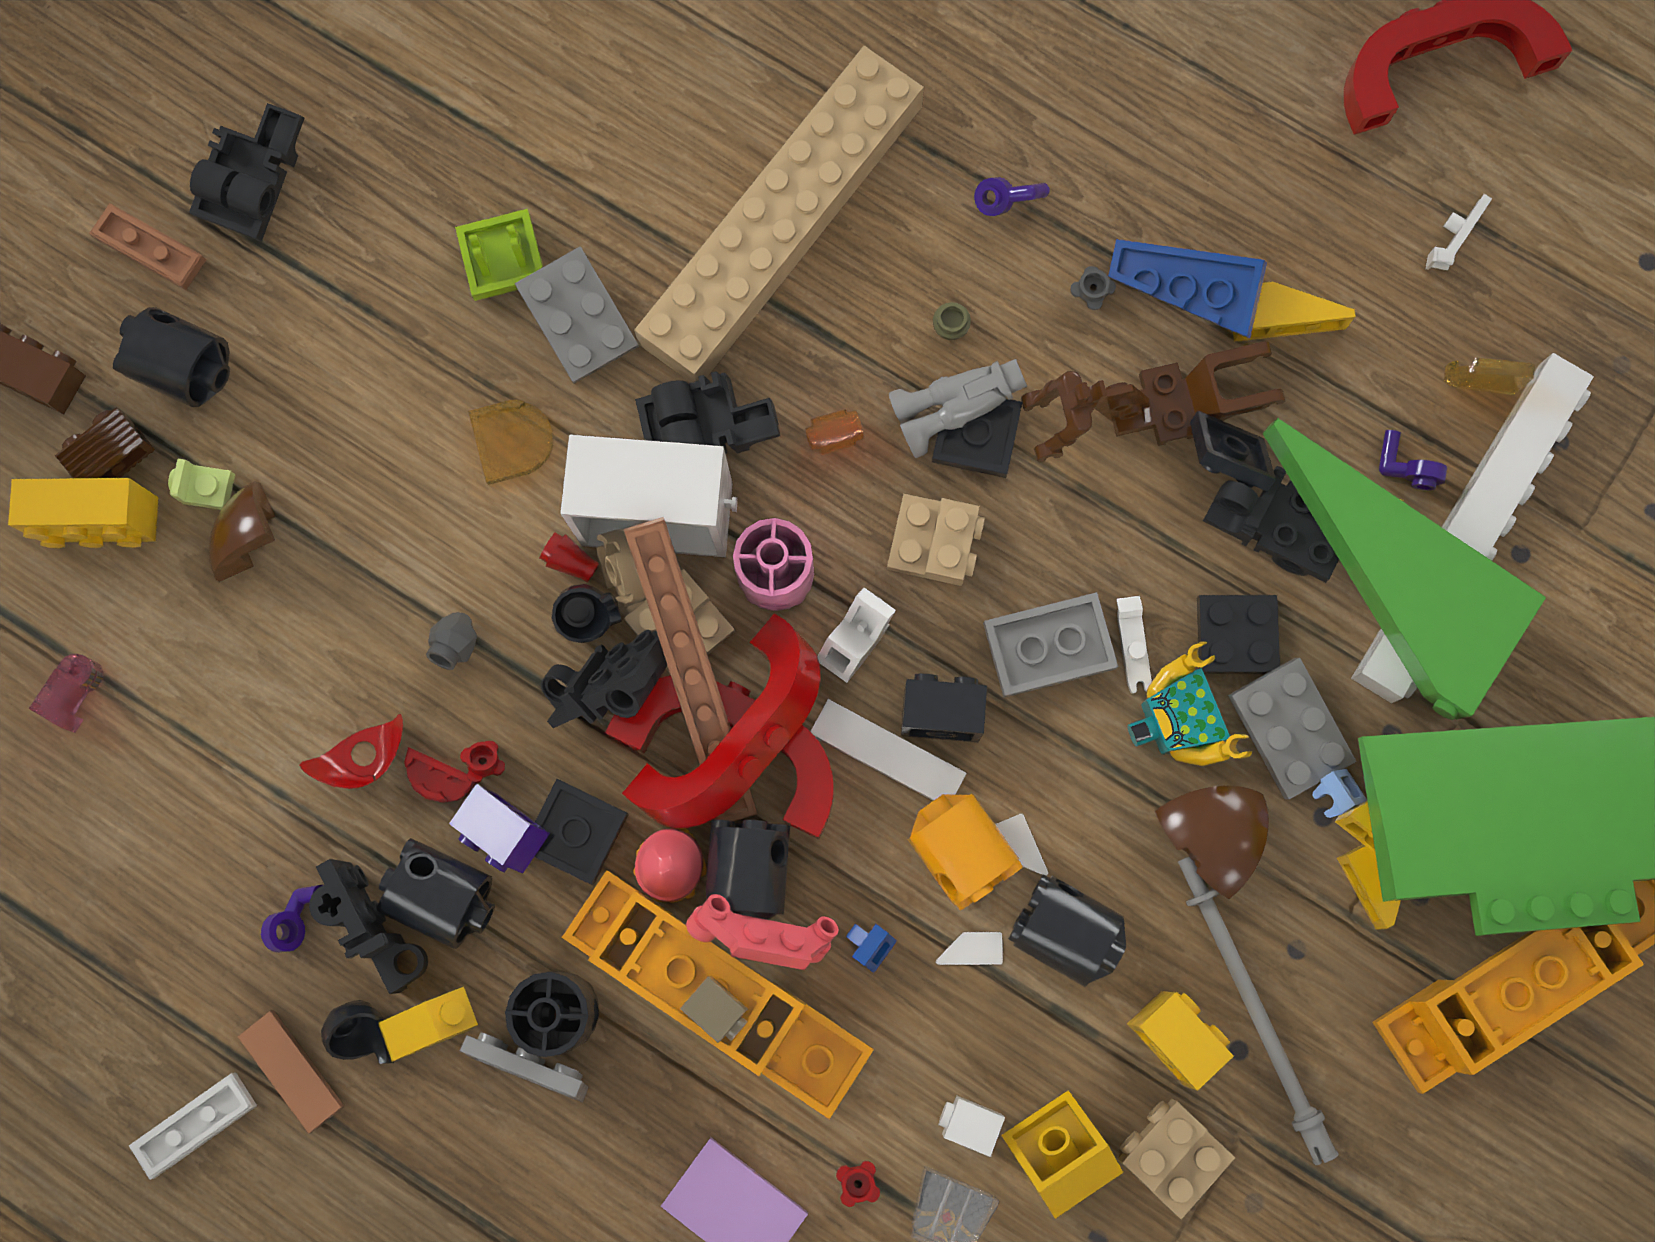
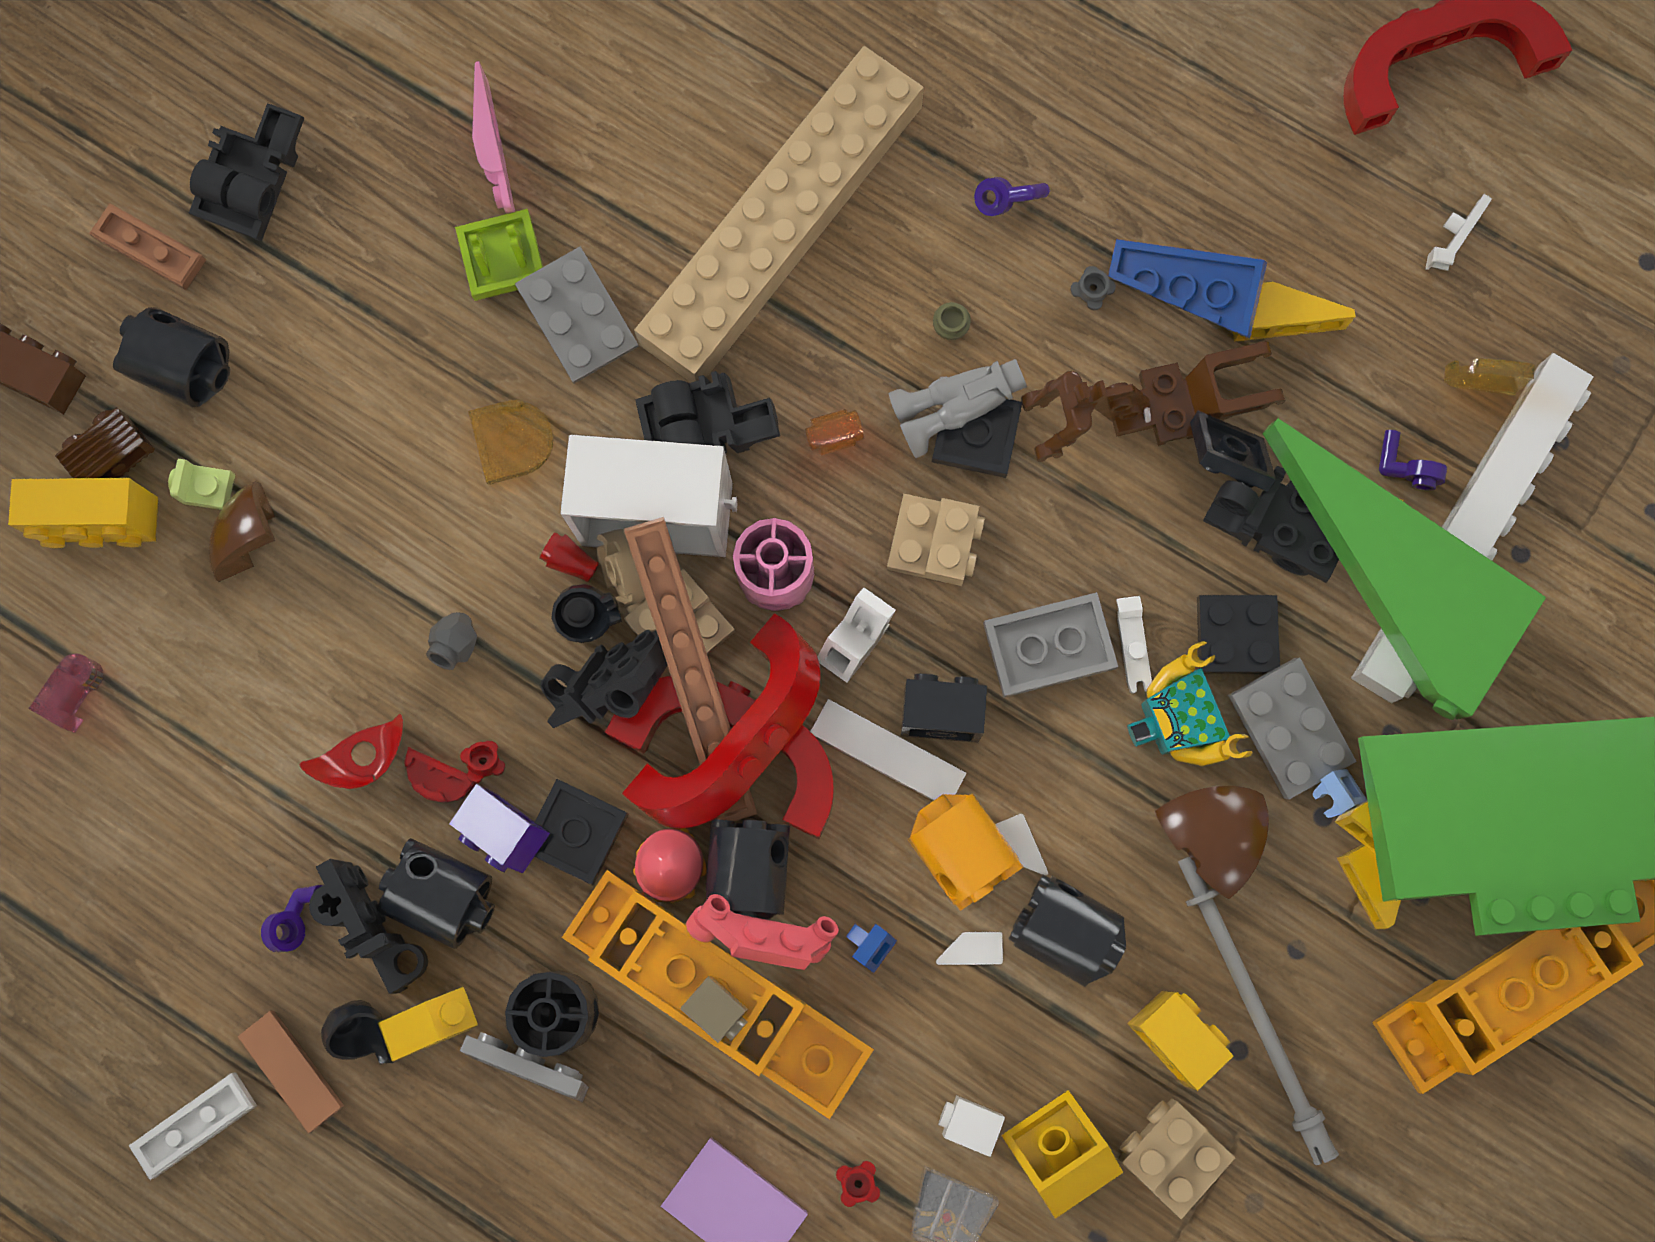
none -> bright pink piece [472,61,515,214]

